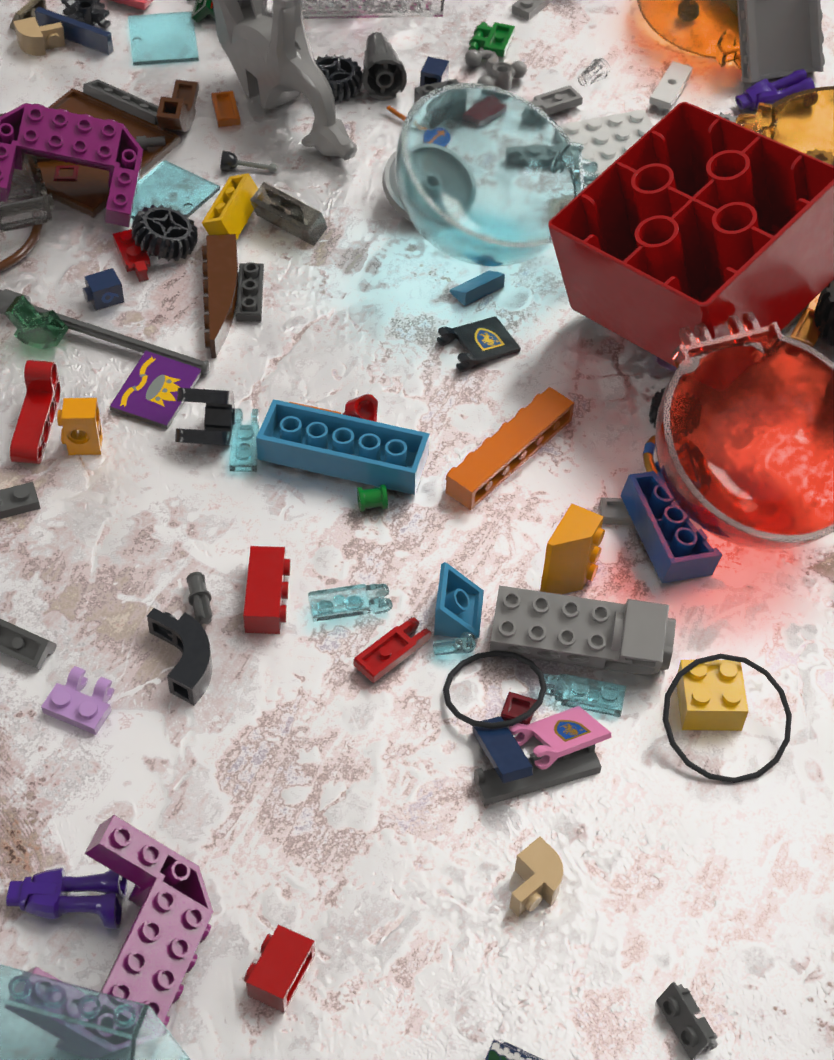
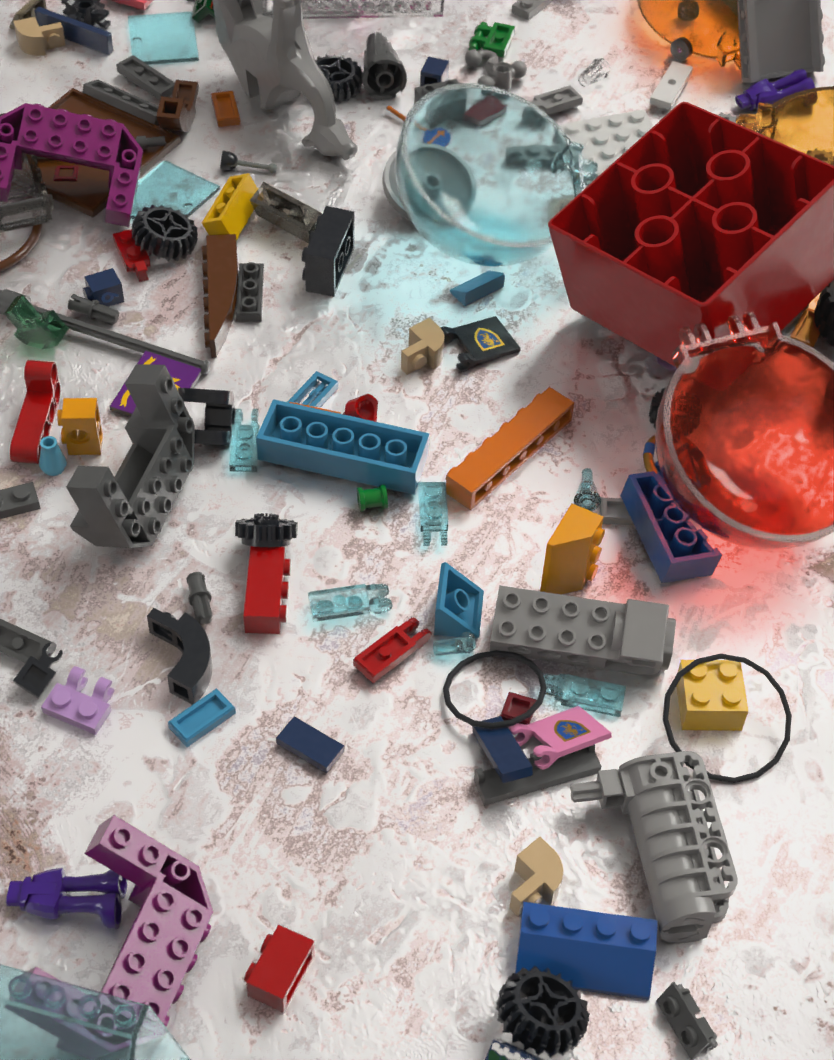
none -> black plate [13,642,63,699]
none -> medium azure cone [39,436,67,476]
none -> dark grey wedge [66,364,195,548]
none -> dark grey axle [68,294,119,324]
none -> dark grey plate [116,55,175,100]
none -> dark azure tile [168,688,236,747]
none -> black gear [235,513,298,547]
none -> dark blue tile [276,716,345,773]
none -> dark azure tile [287,371,338,408]
none -> black brick [301,206,354,297]
none -> tan brick [401,317,444,375]
none -> clear light blue hinge [418,482,449,546]
none -> black gear [496,966,590,1058]
none -> blue slope [515,902,658,1000]
none -> light grey piece [570,751,738,943]
none -> clear light blue cone [574,468,601,511]
none -> black tile [670,37,693,61]

